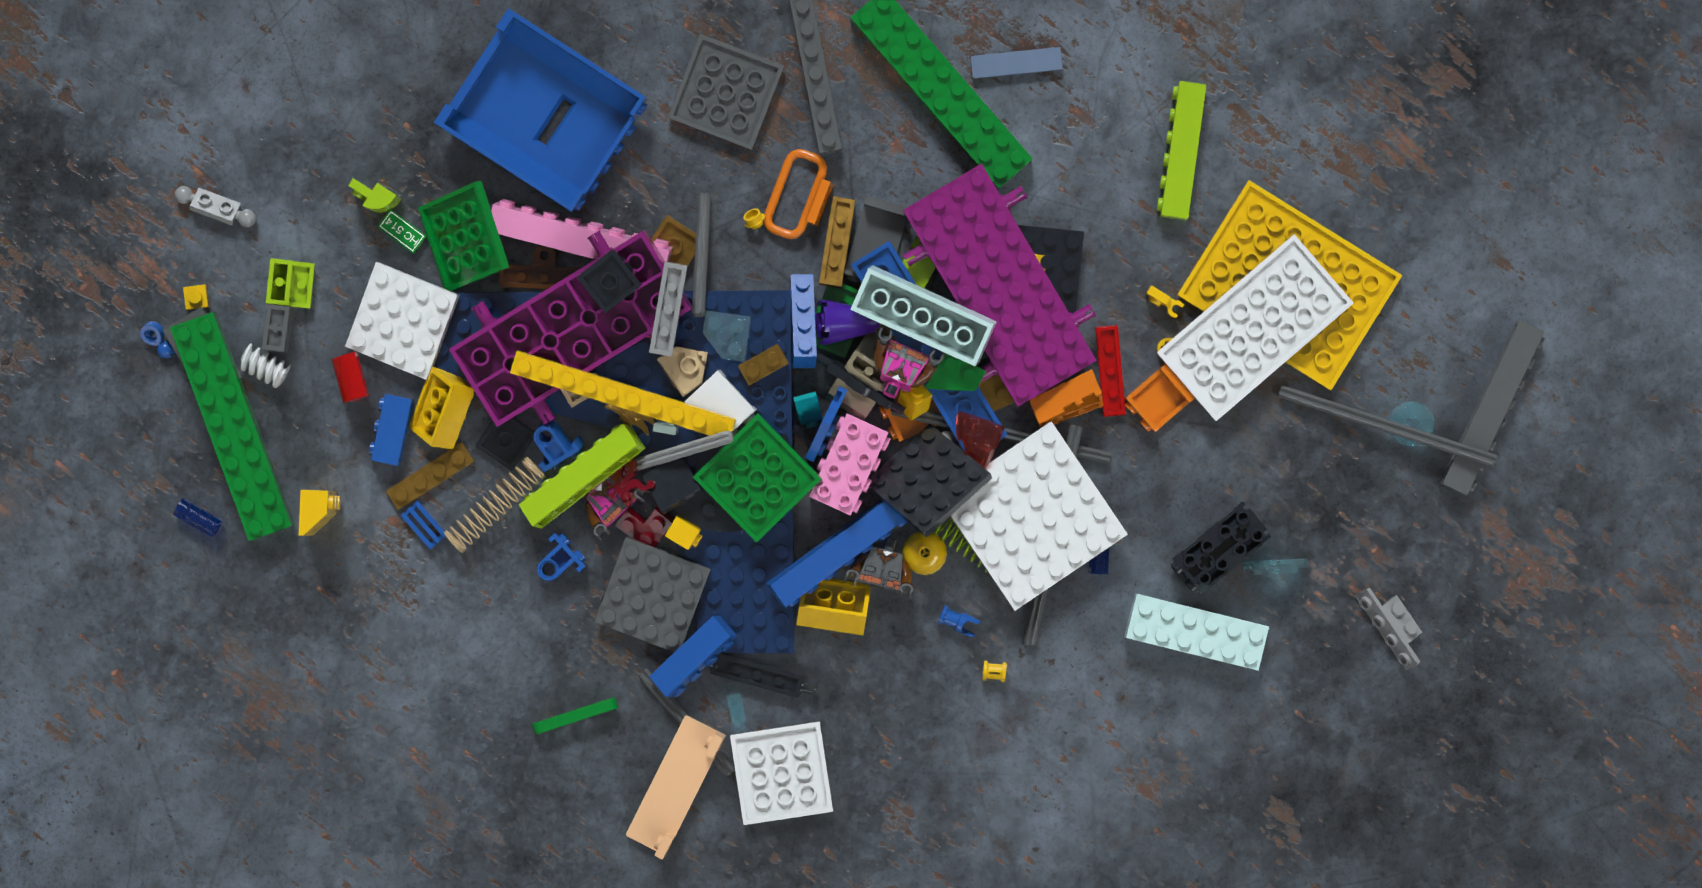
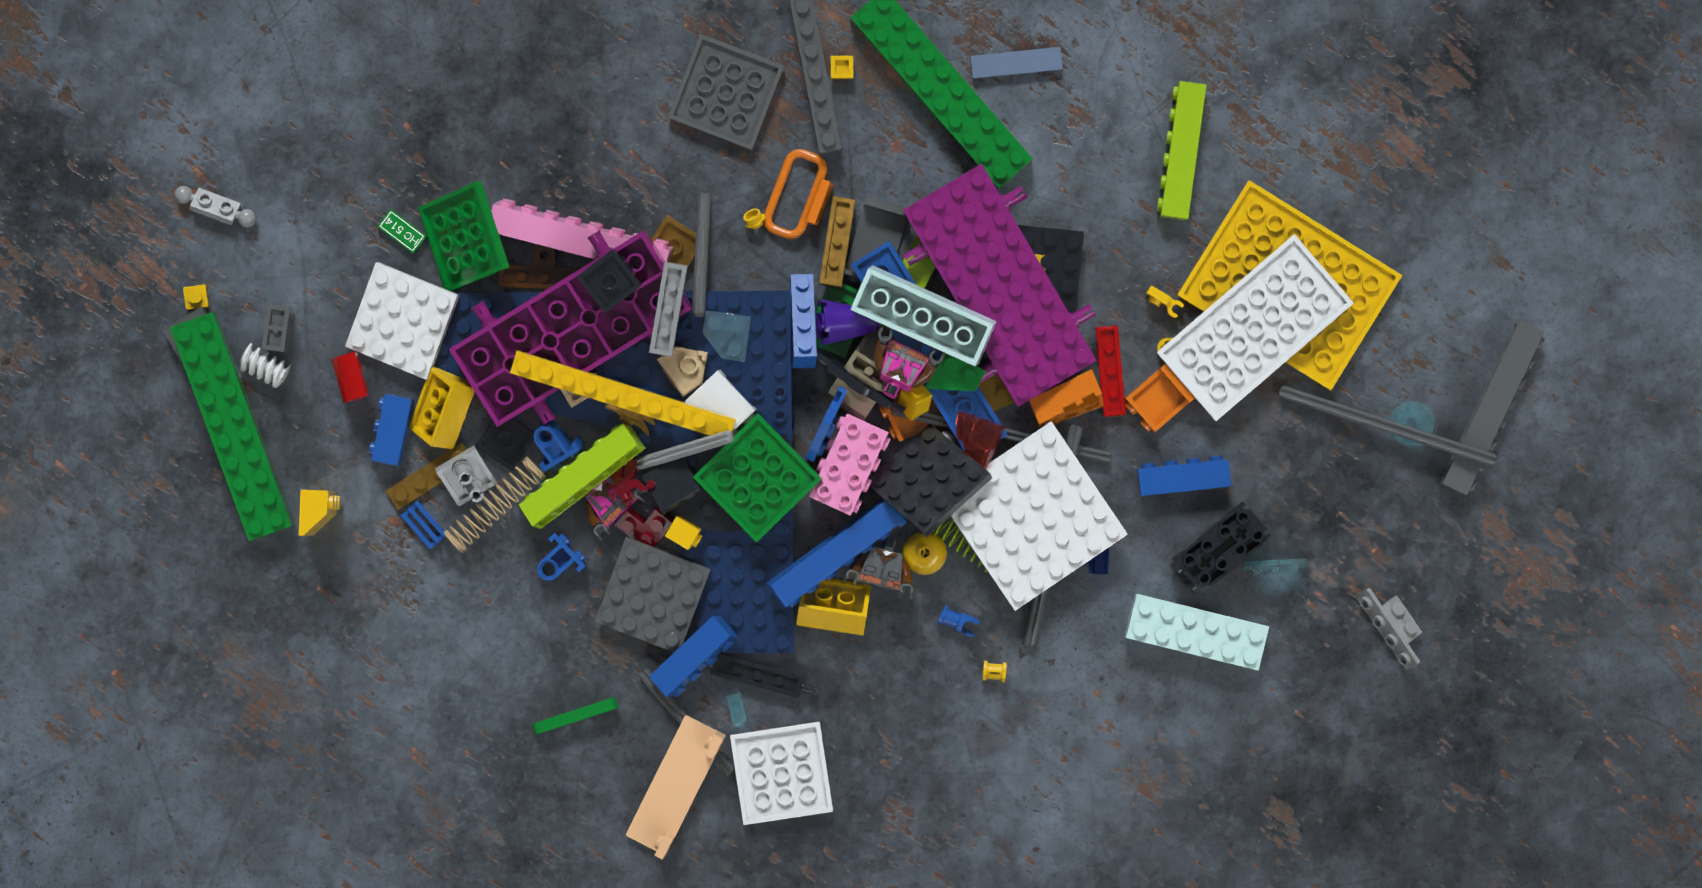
blue plate [140,321,175,359] -> none
clear blue axle [173,498,223,537] -> none
lime brick [265,258,315,309] -> none
lime brick [348,178,401,213] -> none
blue panel [434,8,648,213] -> none
light aqua tile [653,421,679,435] -> none
pearl gold plate [738,344,789,385] -> none
teal slope [793,391,823,429] -> none
none -> light grey plate [435,446,498,507]
none -> yellow plate [831,56,853,79]
none -> blue brick [1136,456,1231,496]

